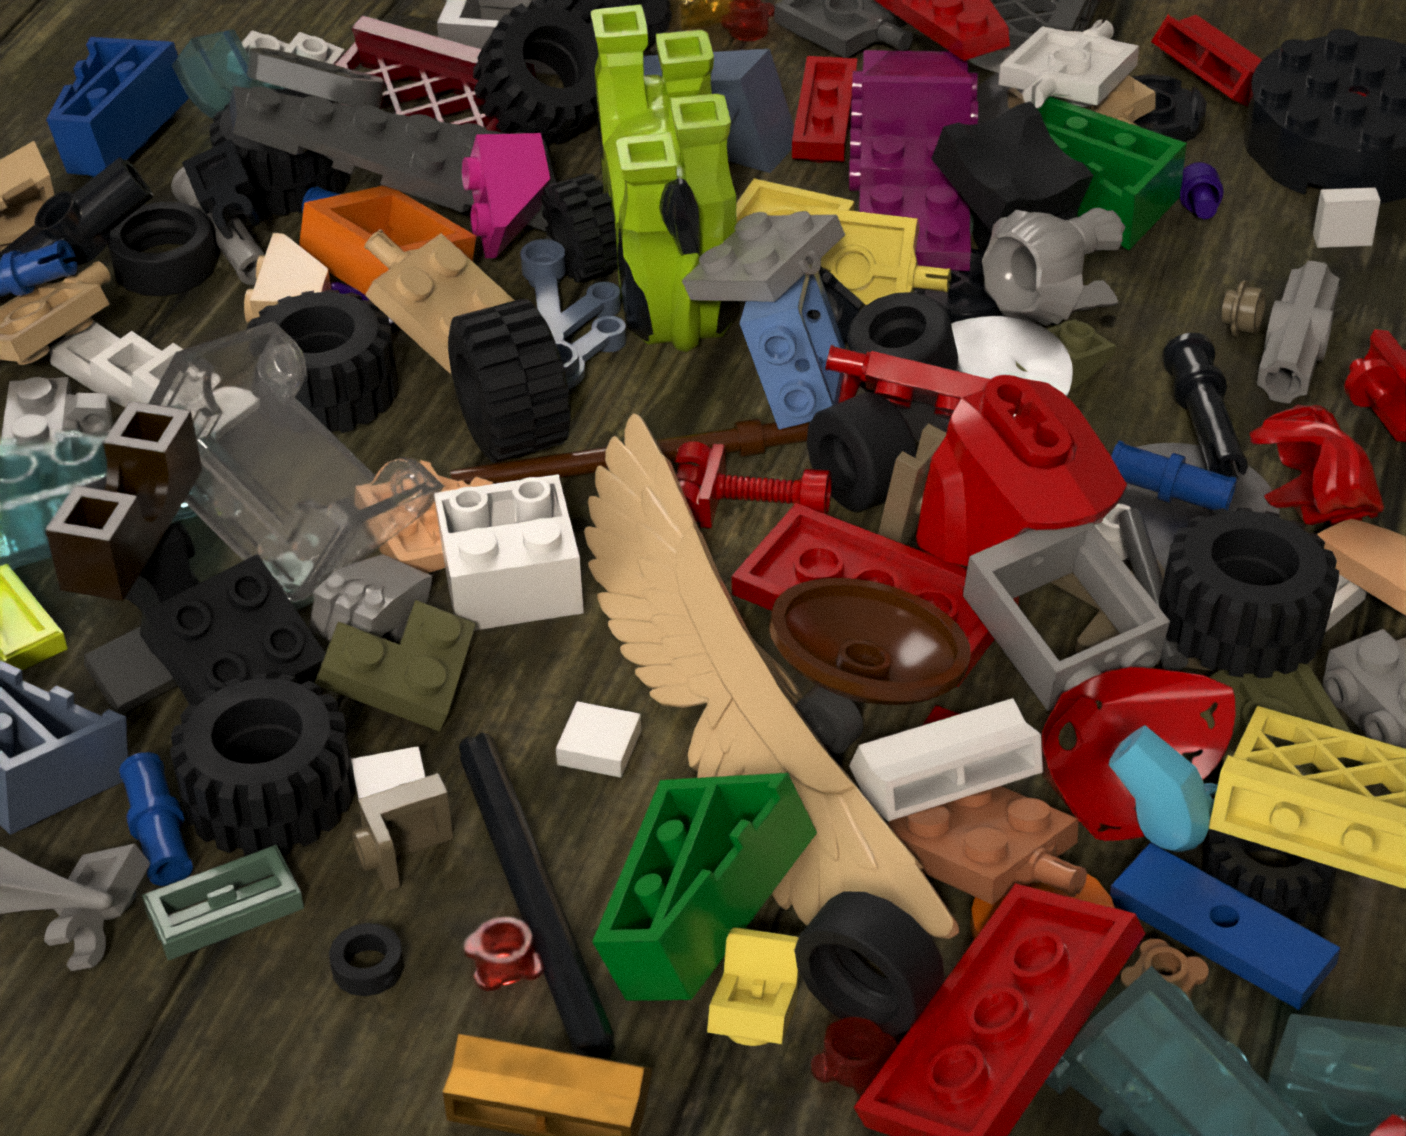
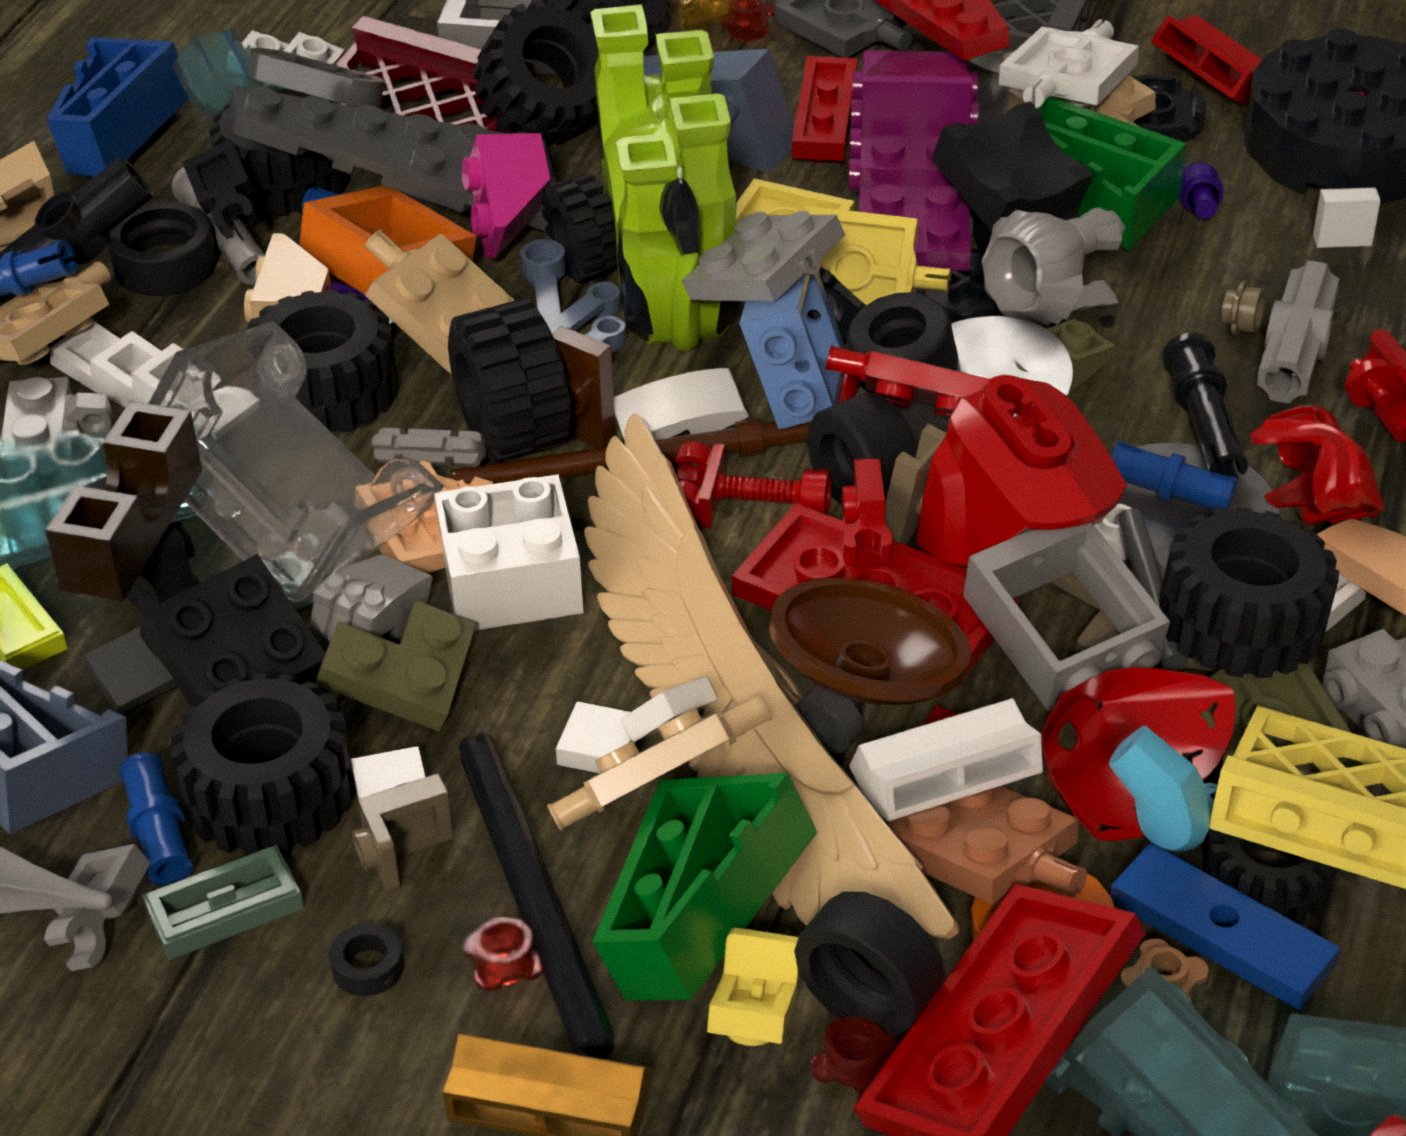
none -> light grey axle [371,428,487,467]
none -> tan plate [547,693,772,831]
none -> reddish brown plate [552,326,616,448]
none -> white slope [614,368,749,440]
none -> white tile [621,676,718,743]
none -> red plate [842,459,892,566]

